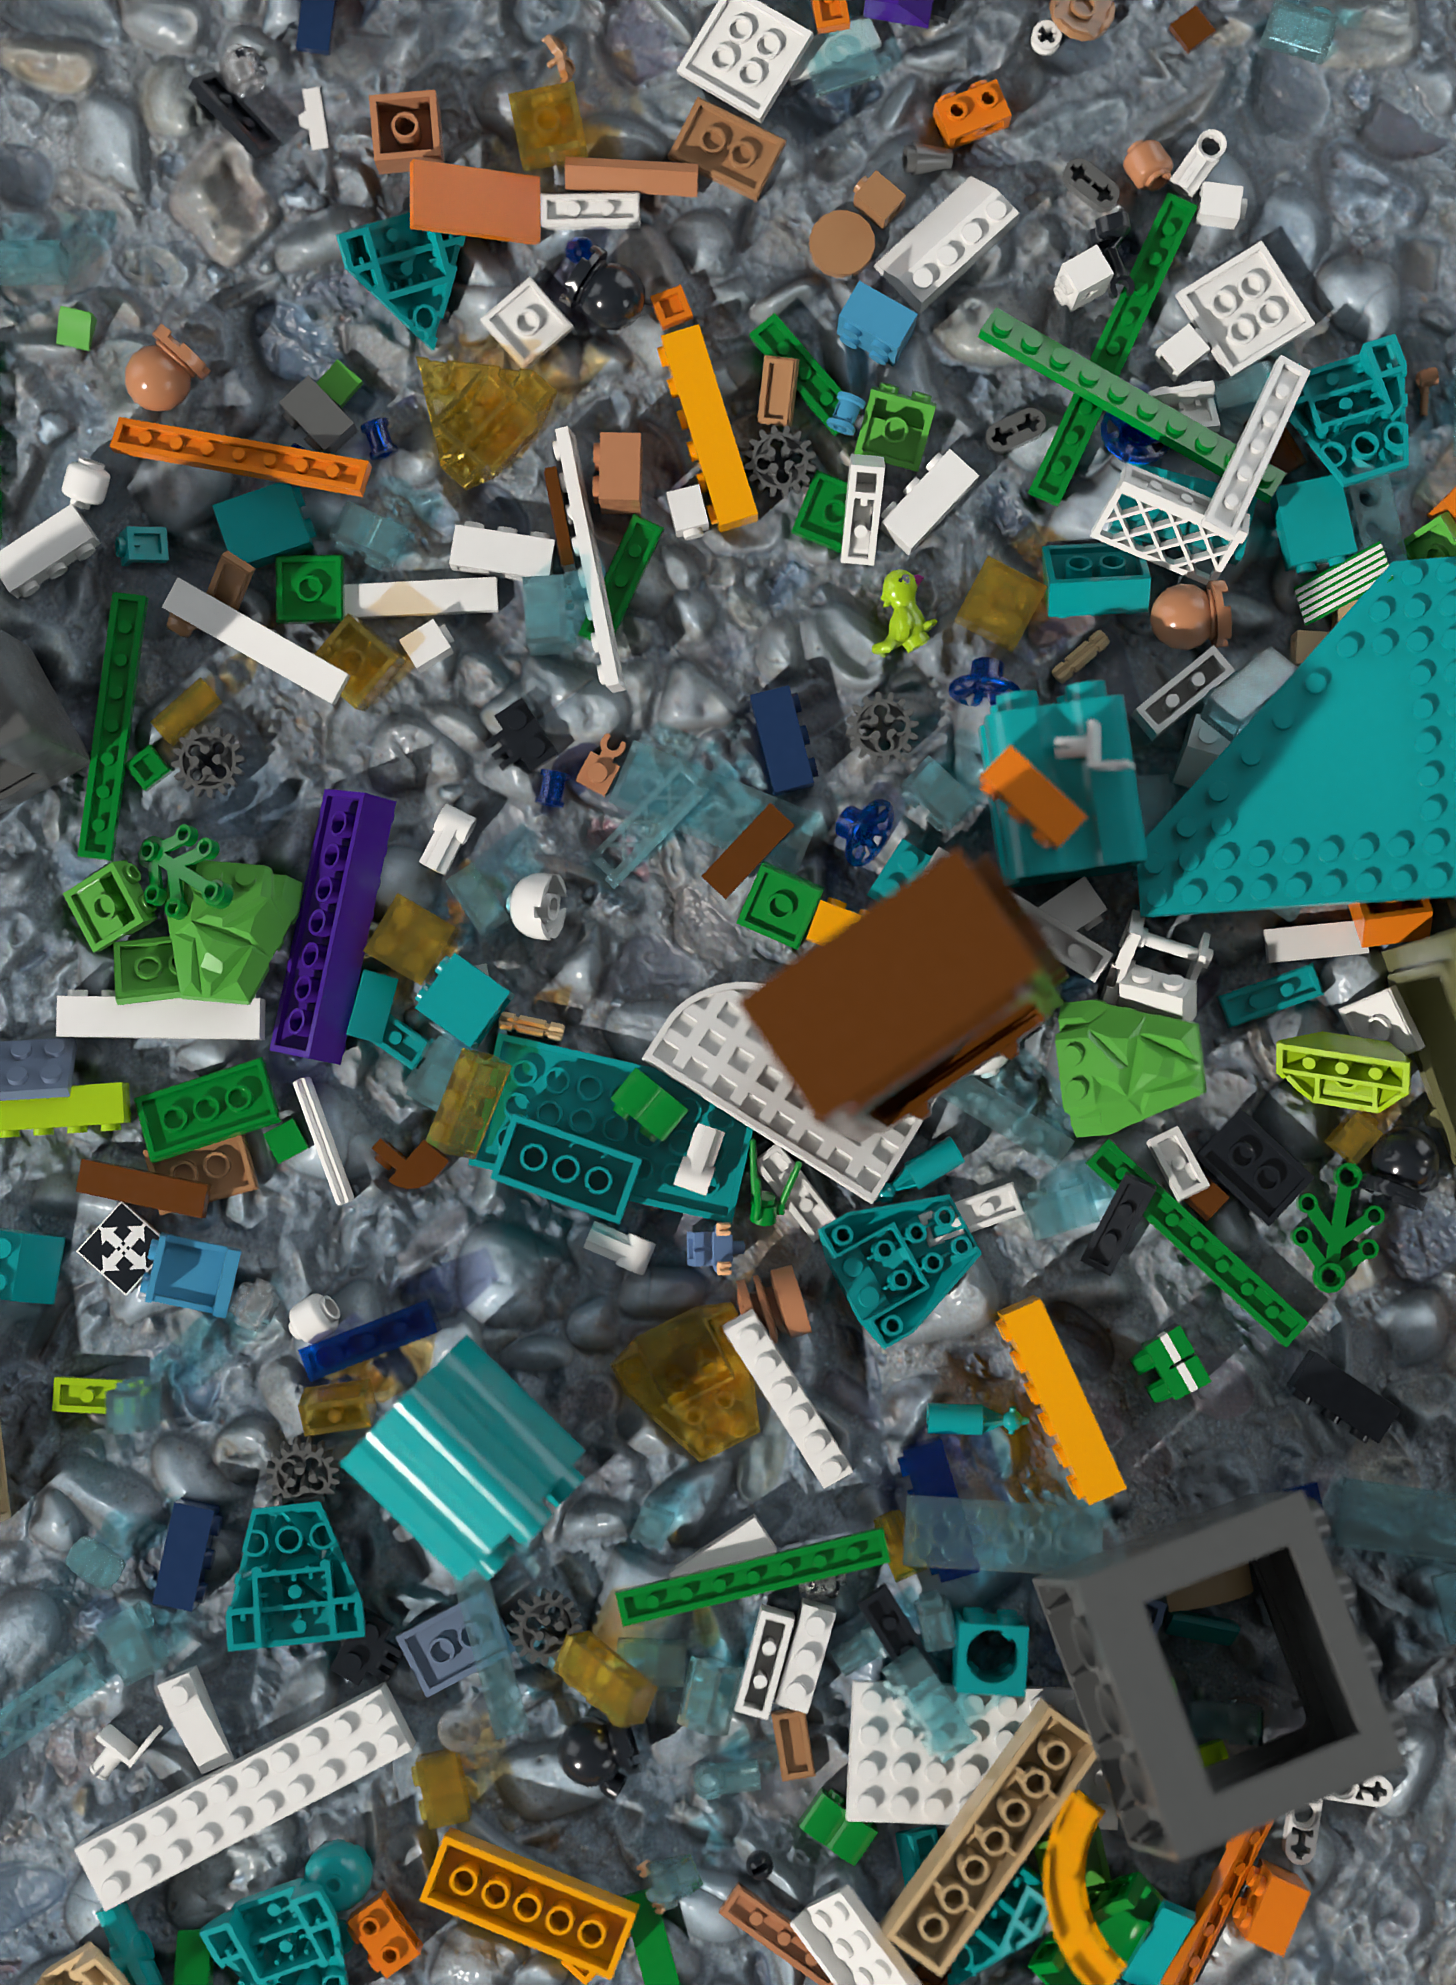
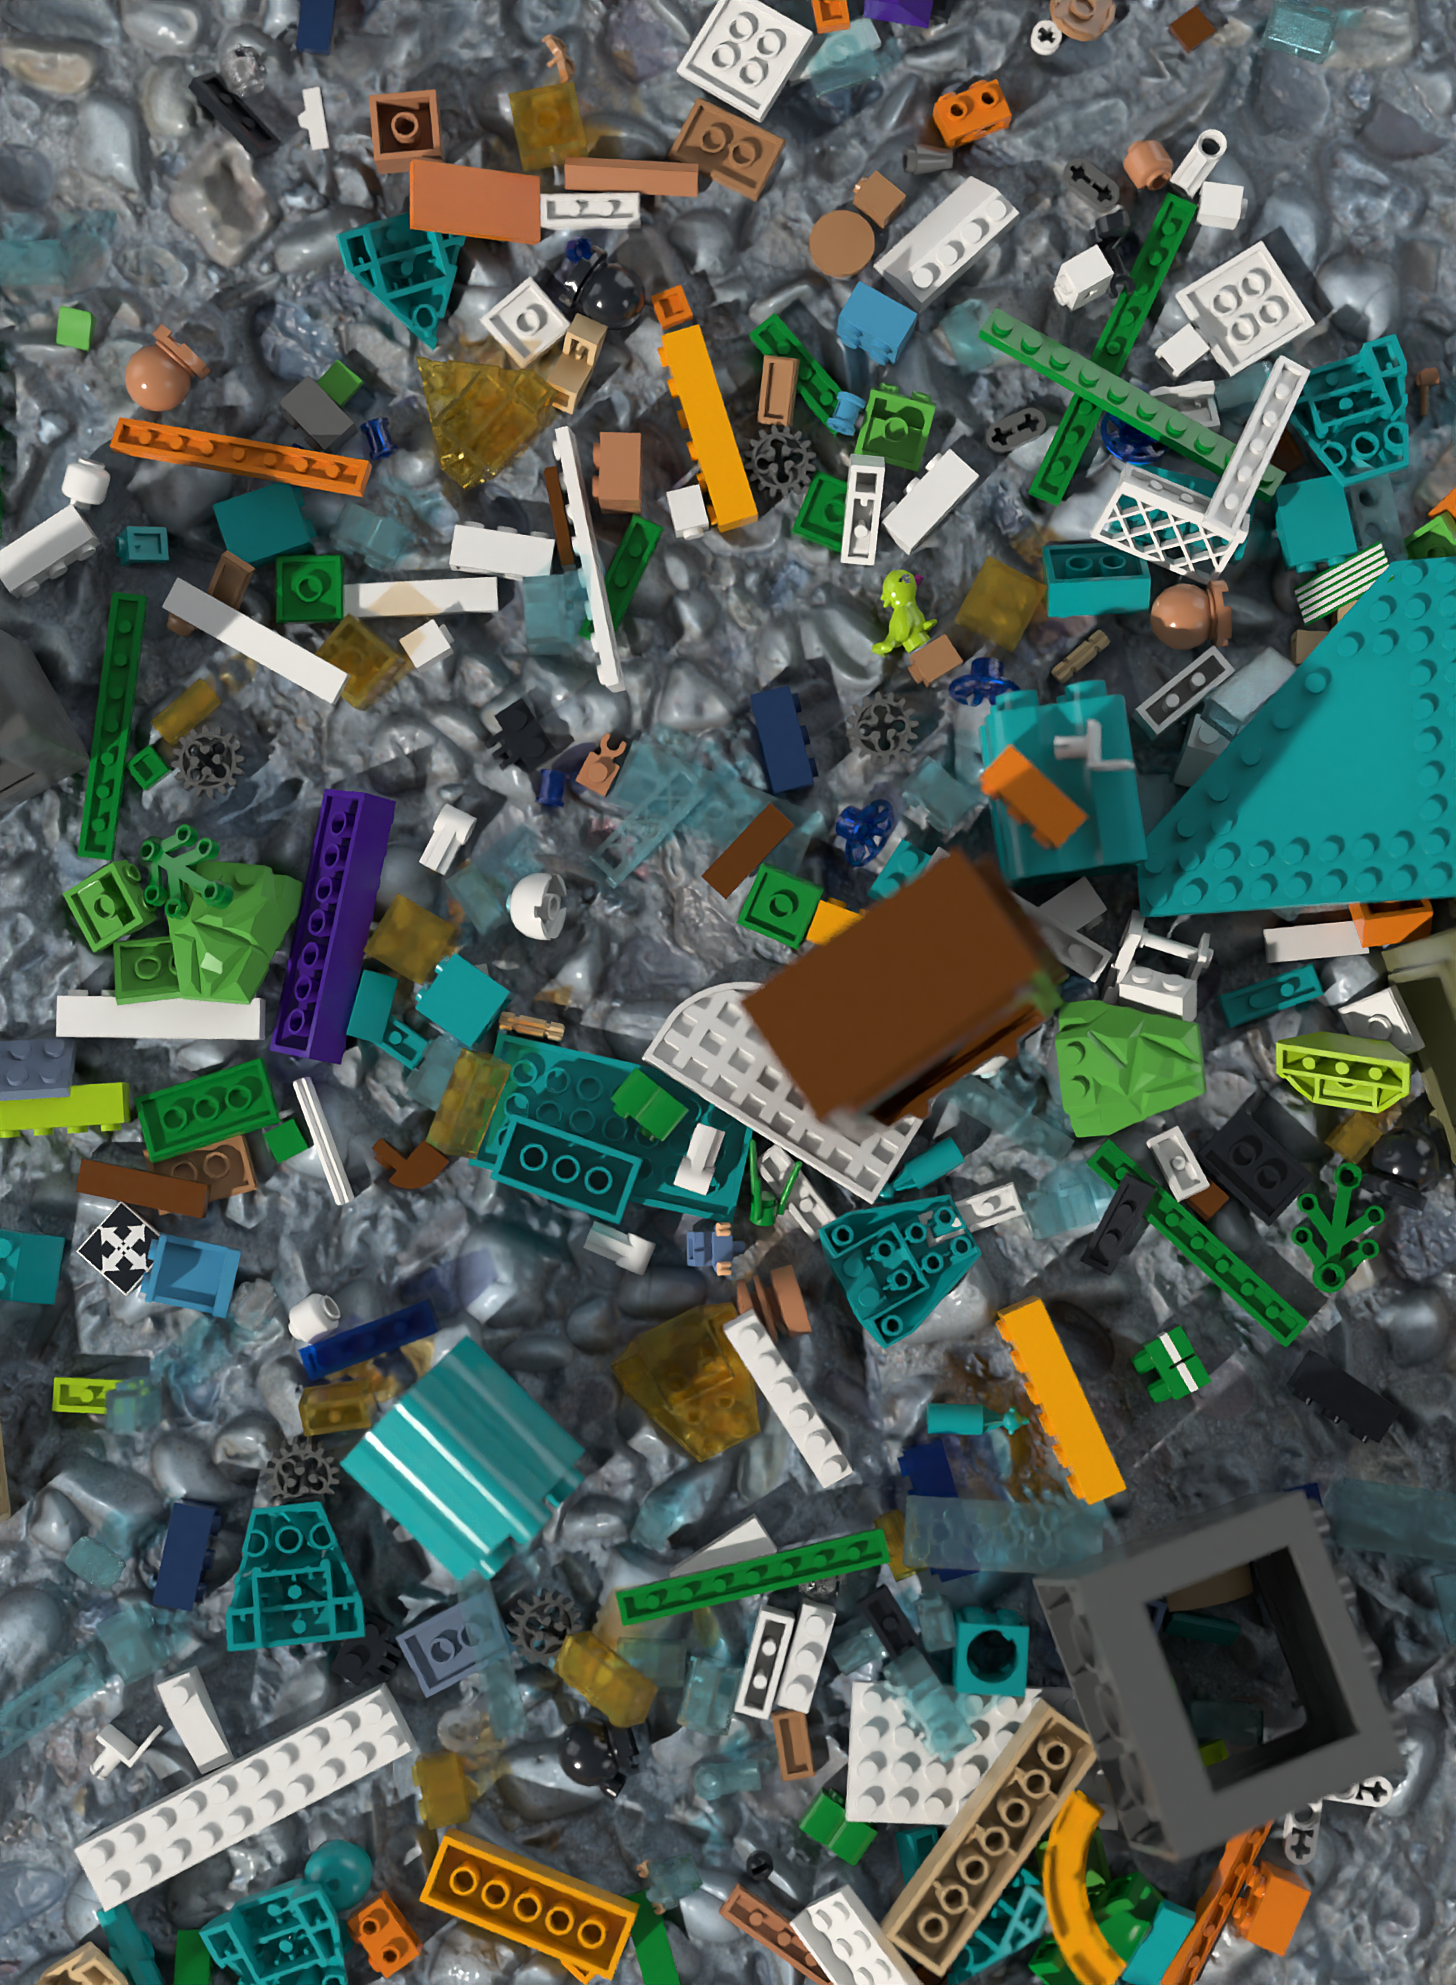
none -> tan brick [542,313,608,415]
none -> medium nougat brick [908,634,963,688]
none -> clear light blue tile [937,301,994,377]

